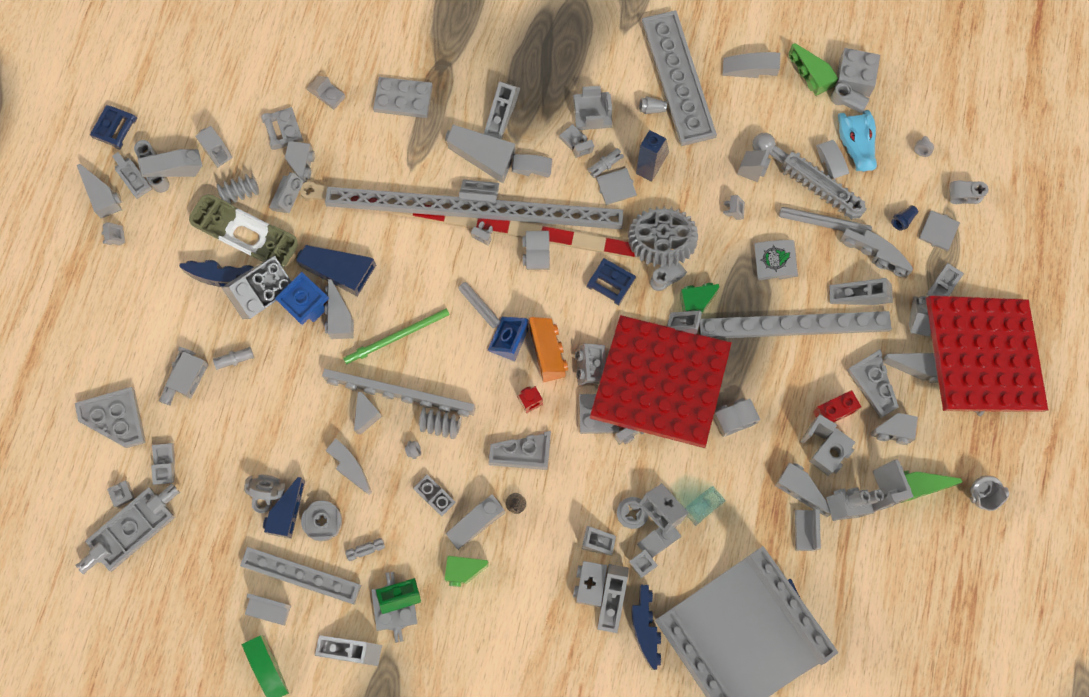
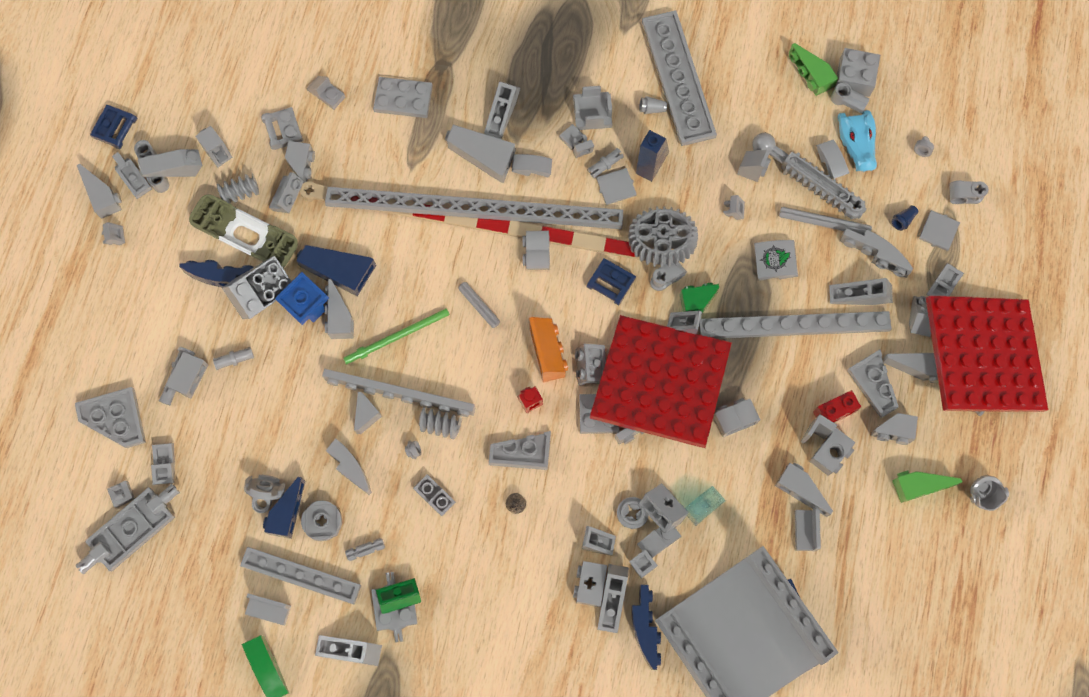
bright green slope [444,556,489,587] -> none
light grey slope [446,494,505,550] -> none
light grey plate [459,180,499,202] -> none
light grey tile [471,221,493,246] -> none
blue slope [488,317,529,361] -> none
light grey slope [722,52,780,78] -> none
light grey brick [826,487,884,521] -> none
light grey bracket [872,459,913,512] -> none

